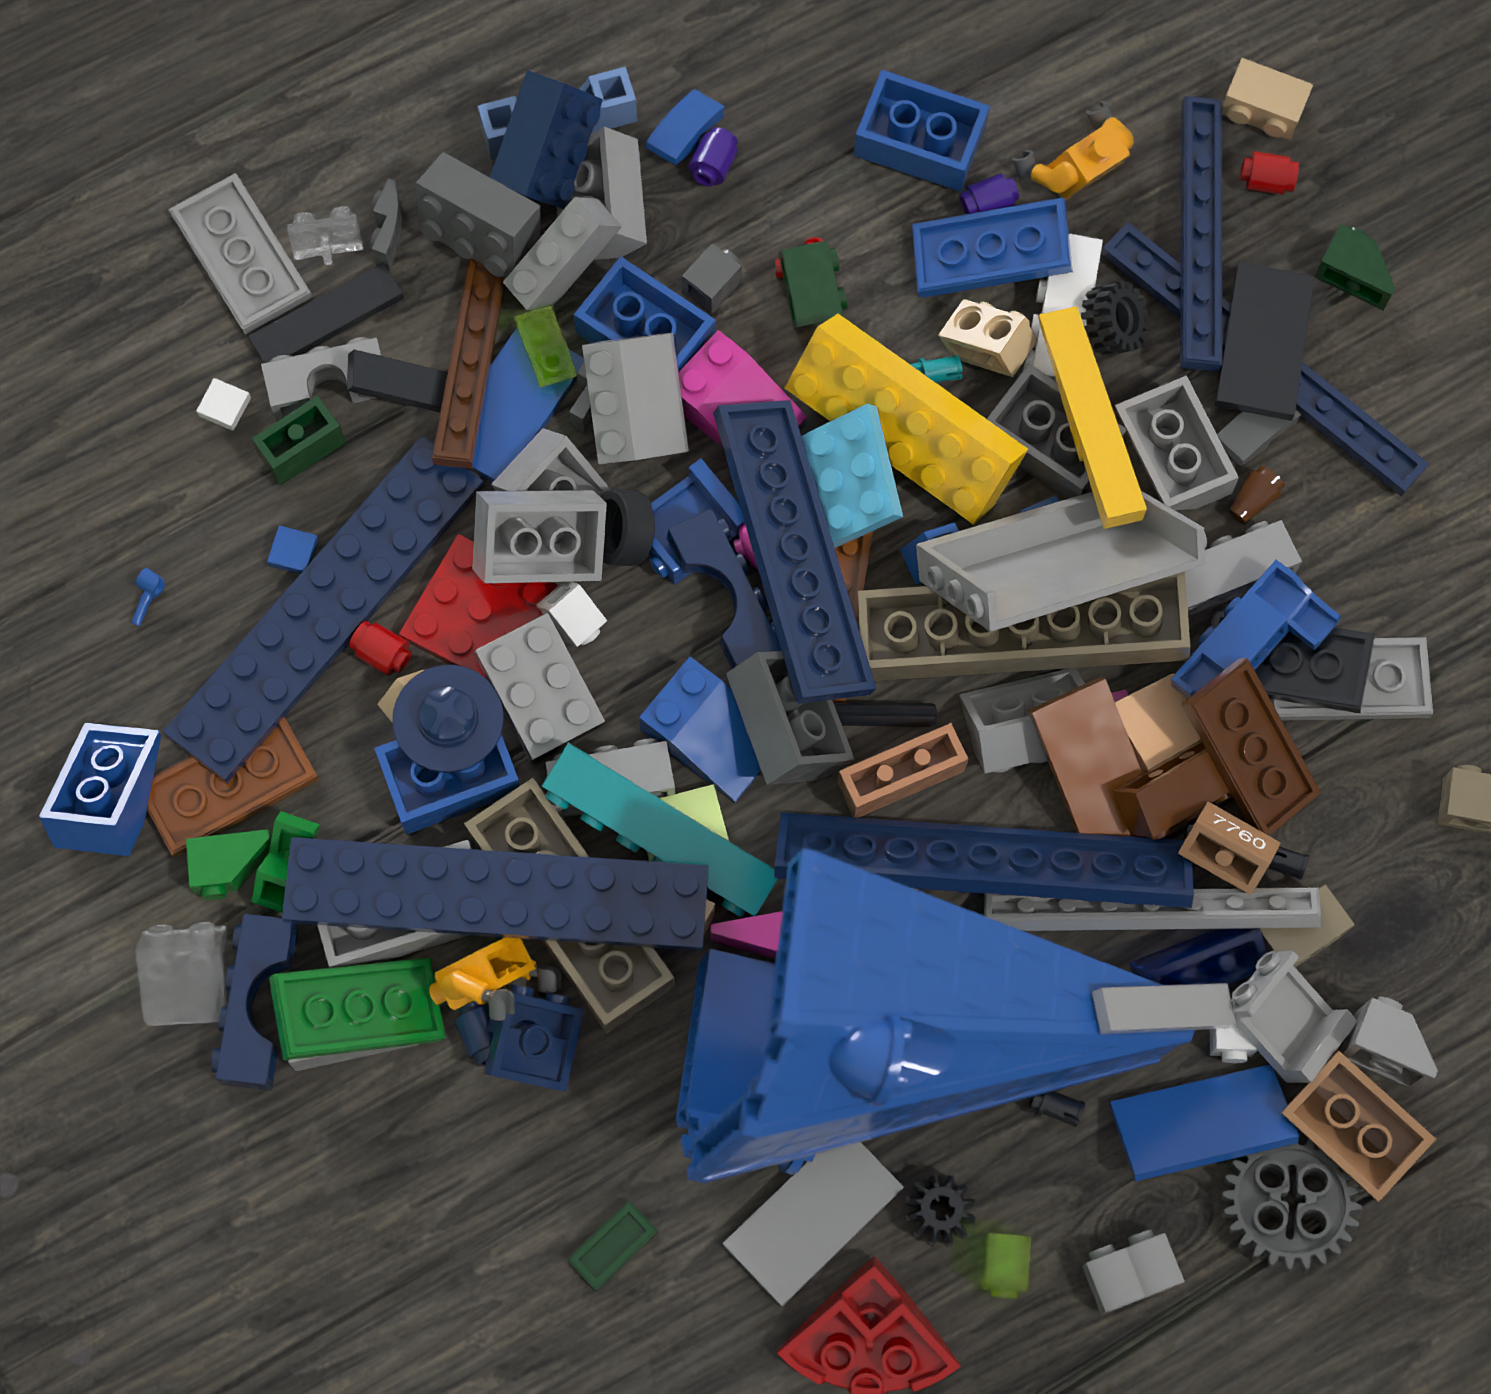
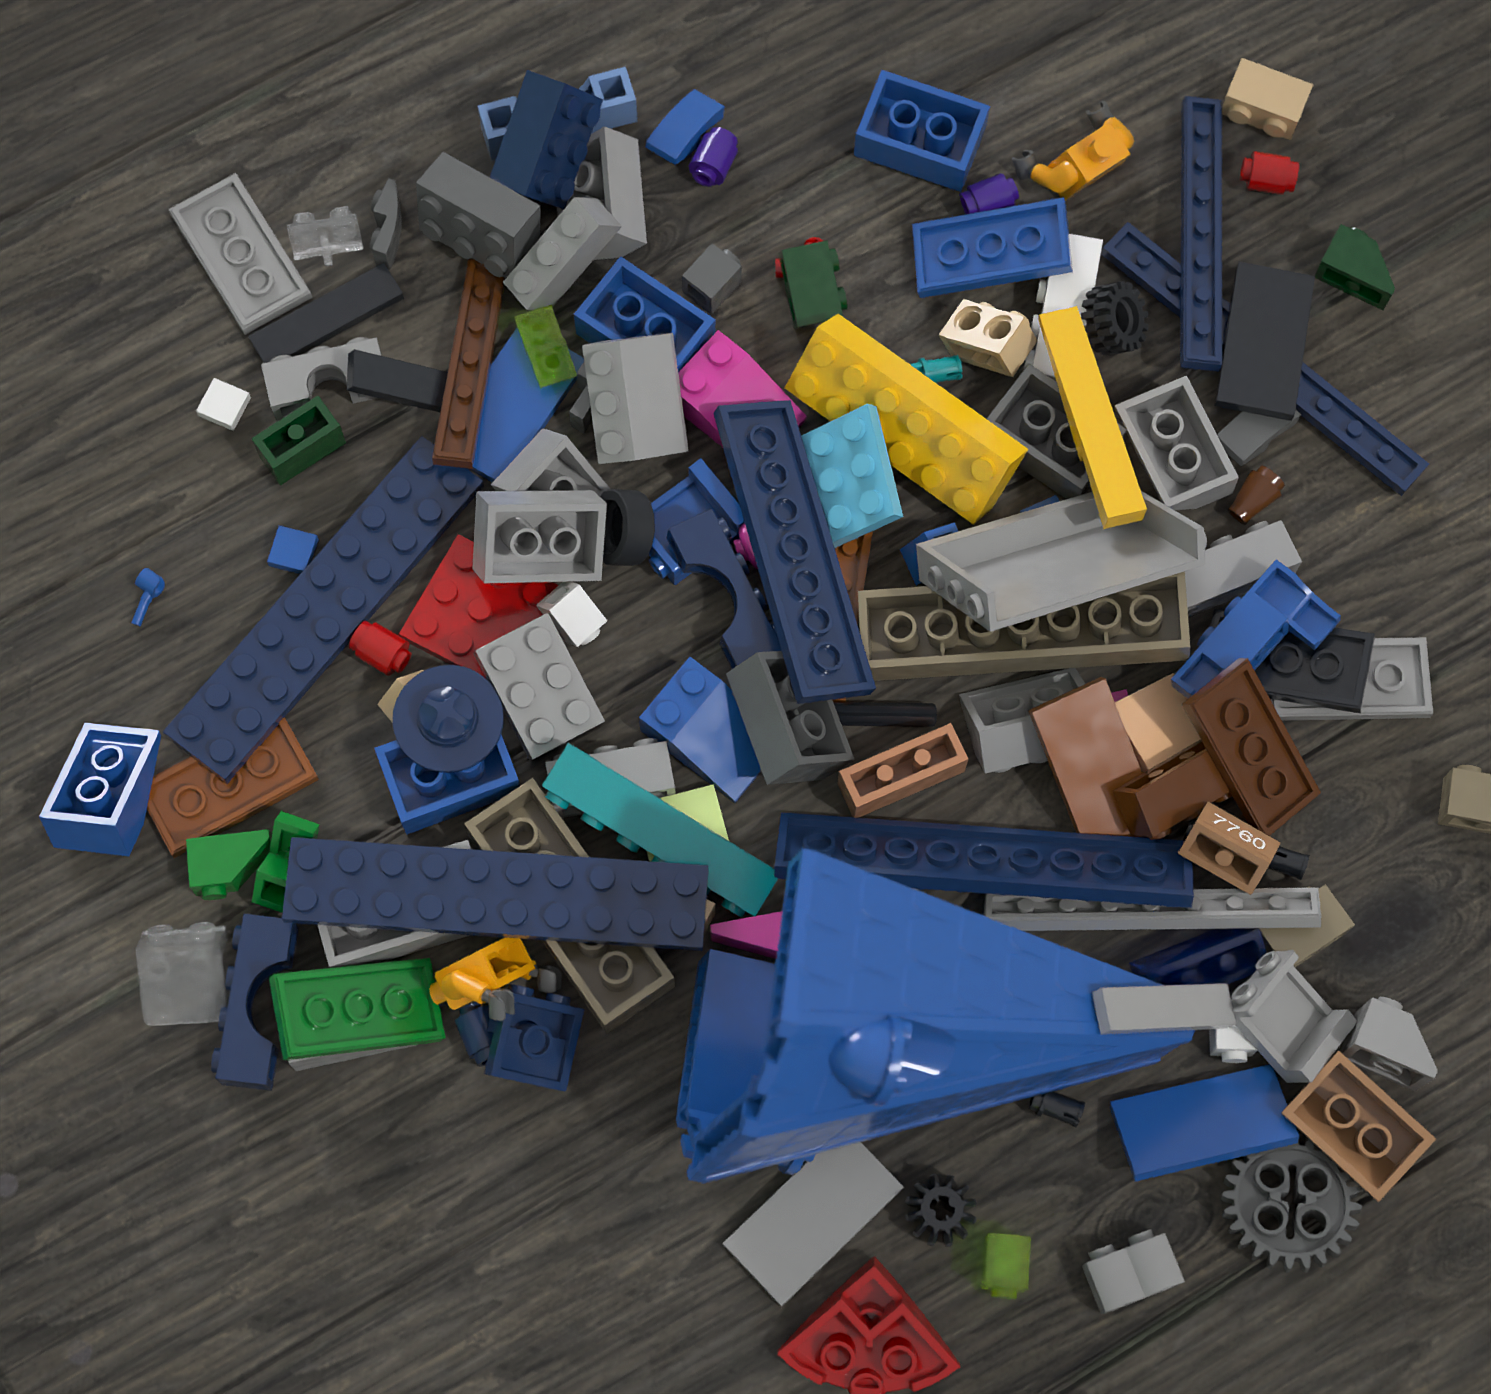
dark green tile [567,1200,658,1292] -> none

